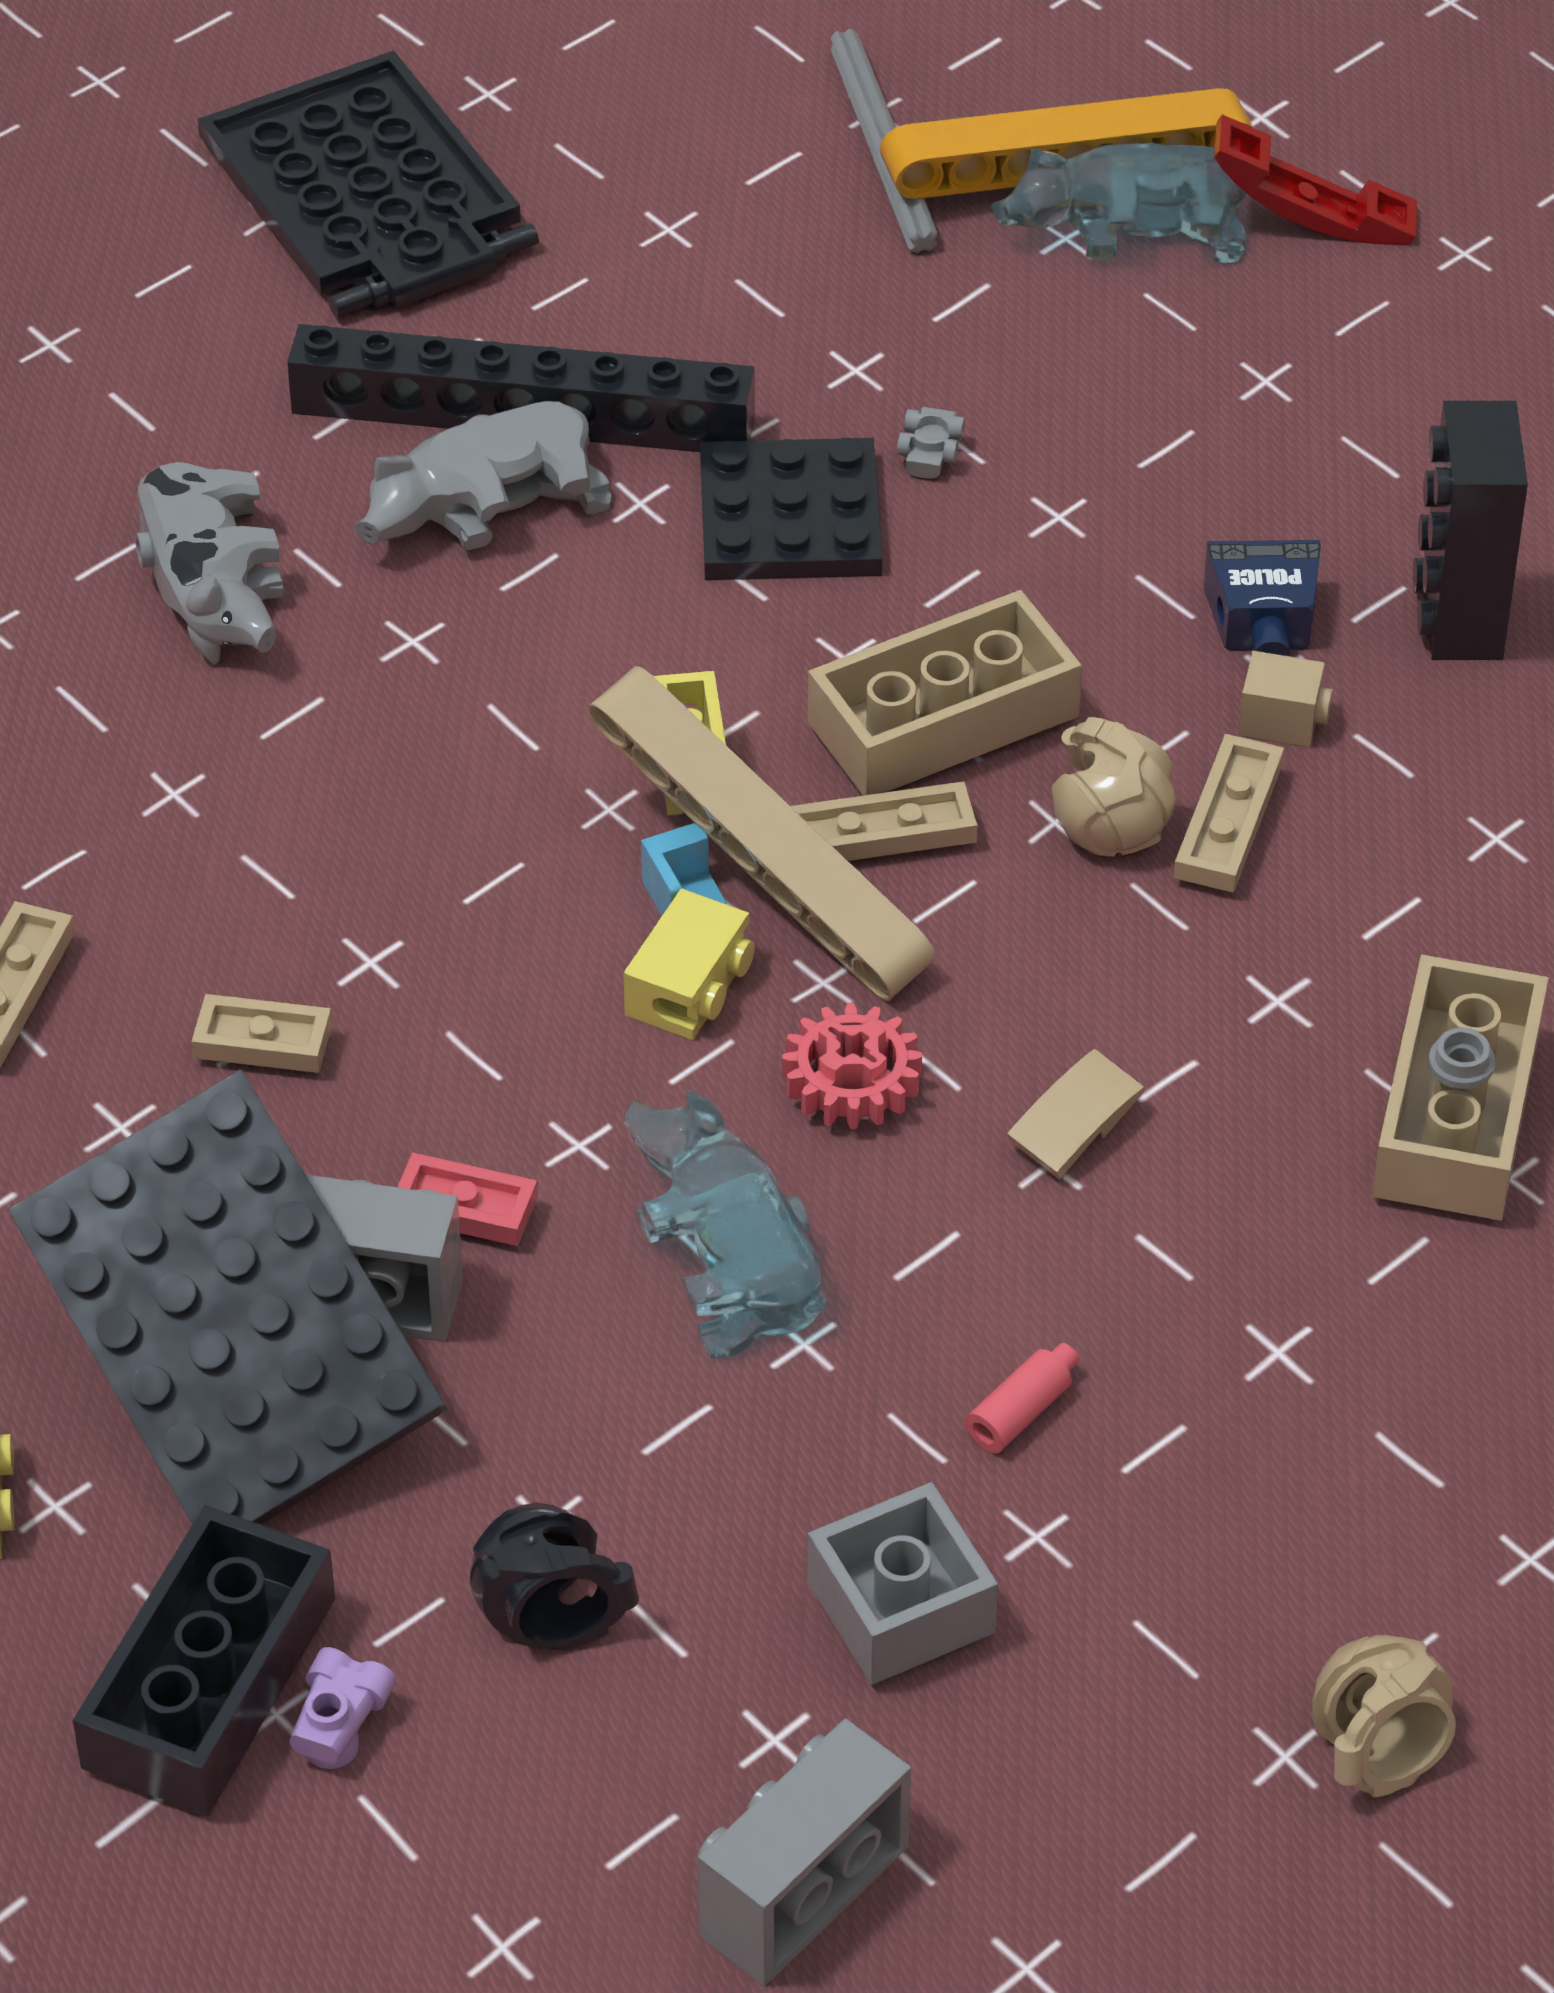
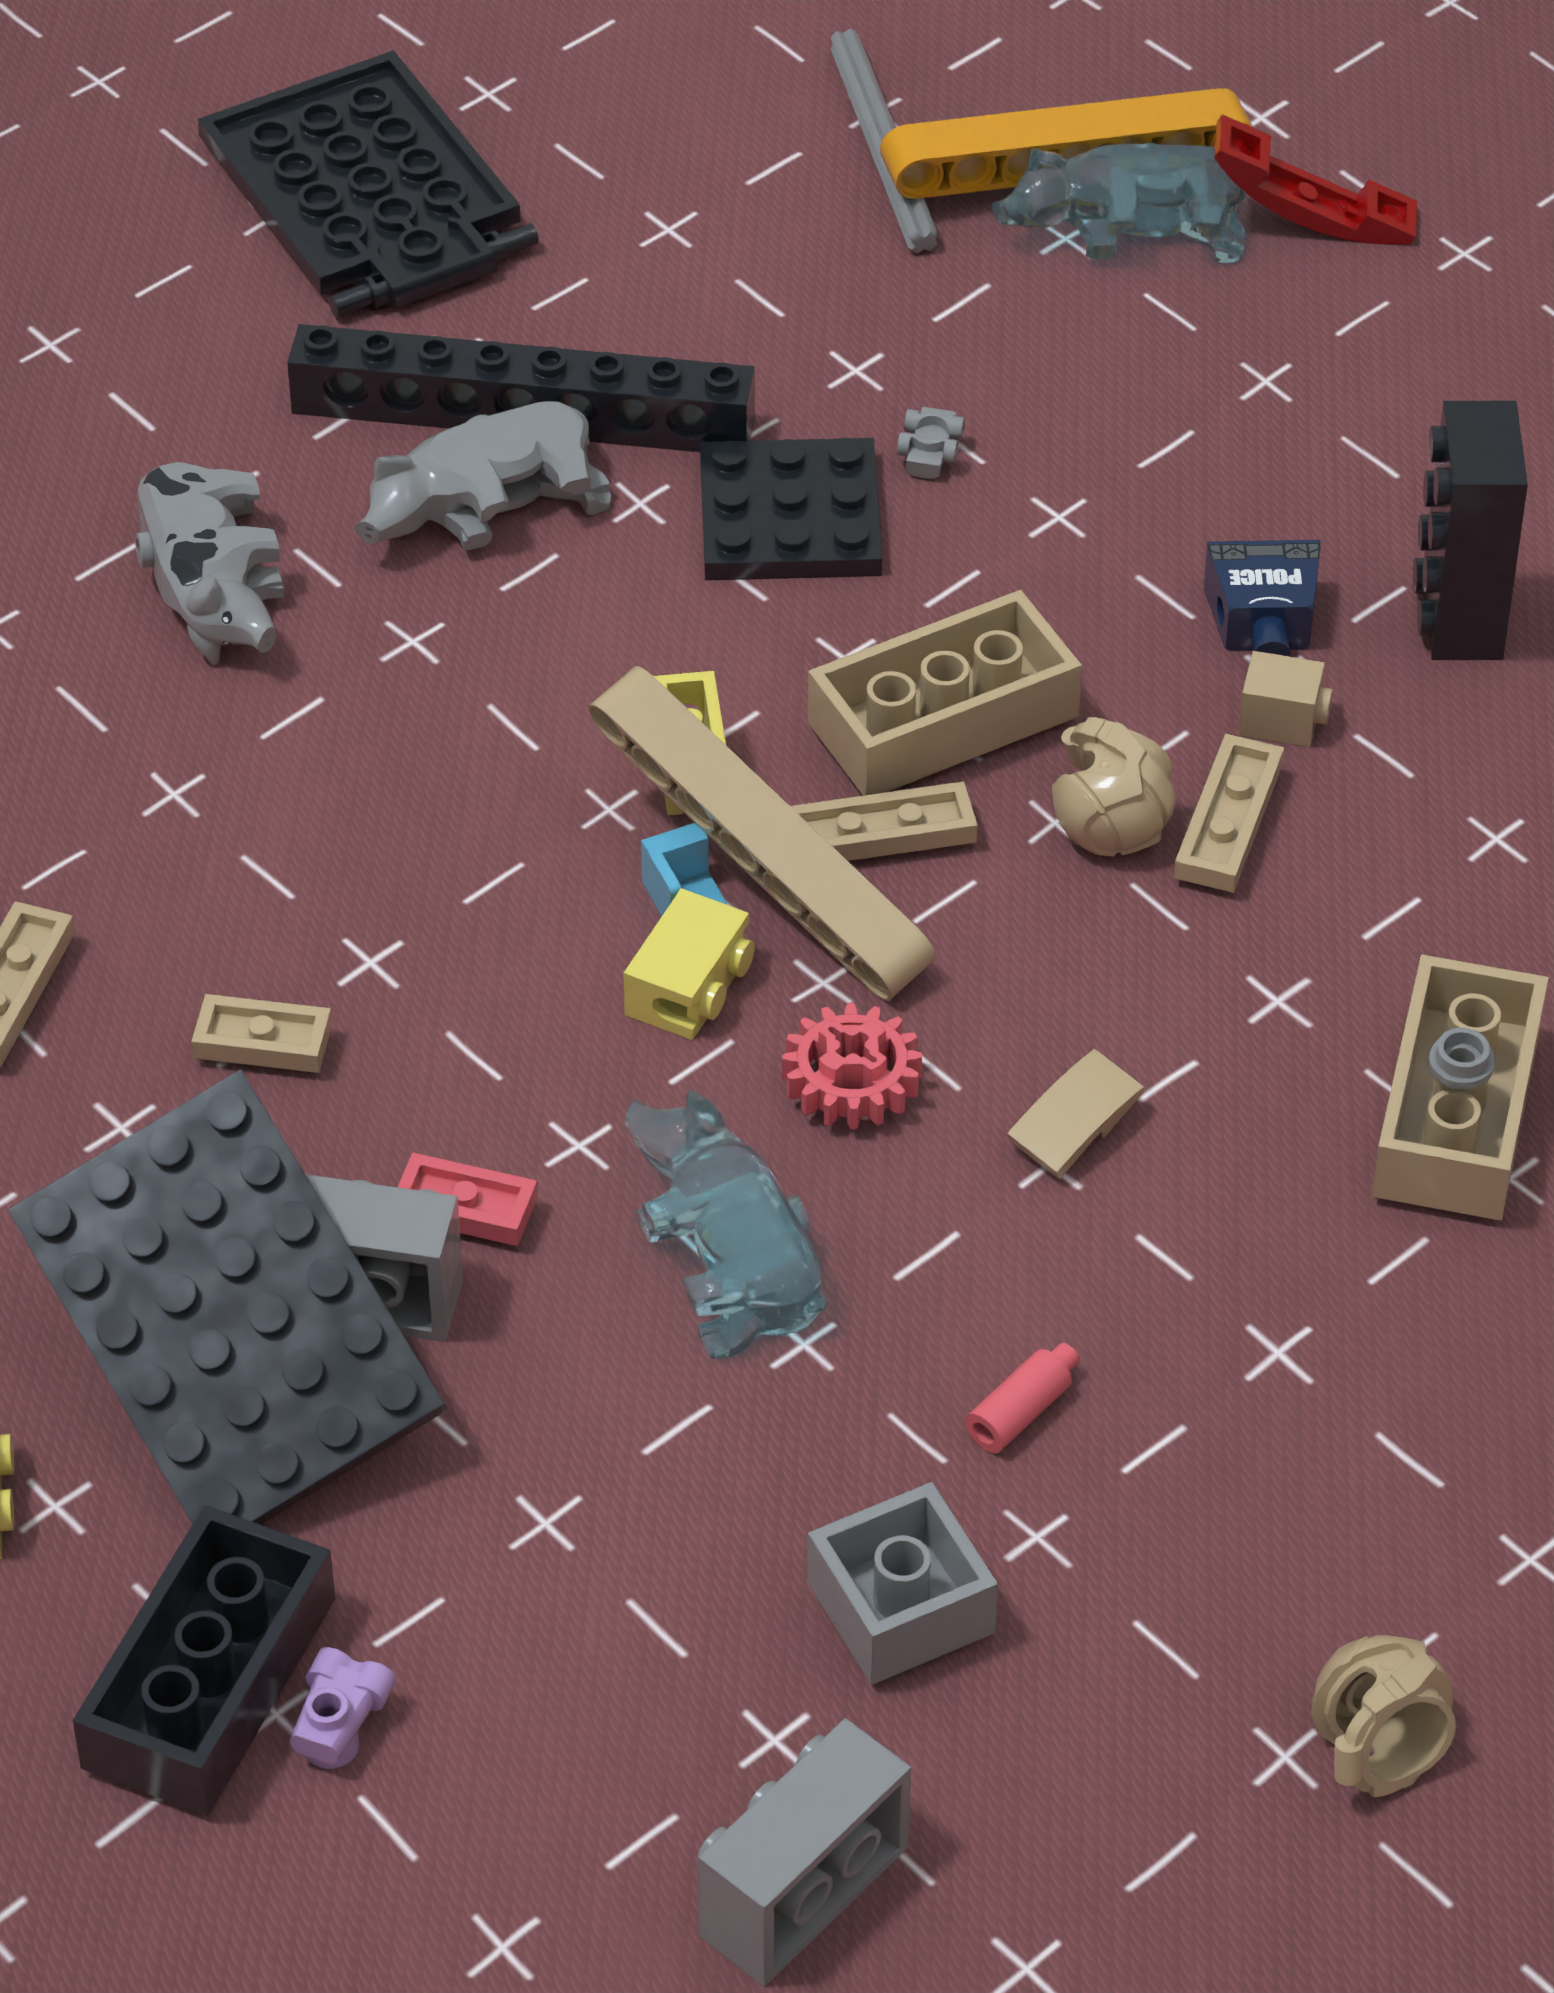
black helmet [470,1502,639,1651] -> none

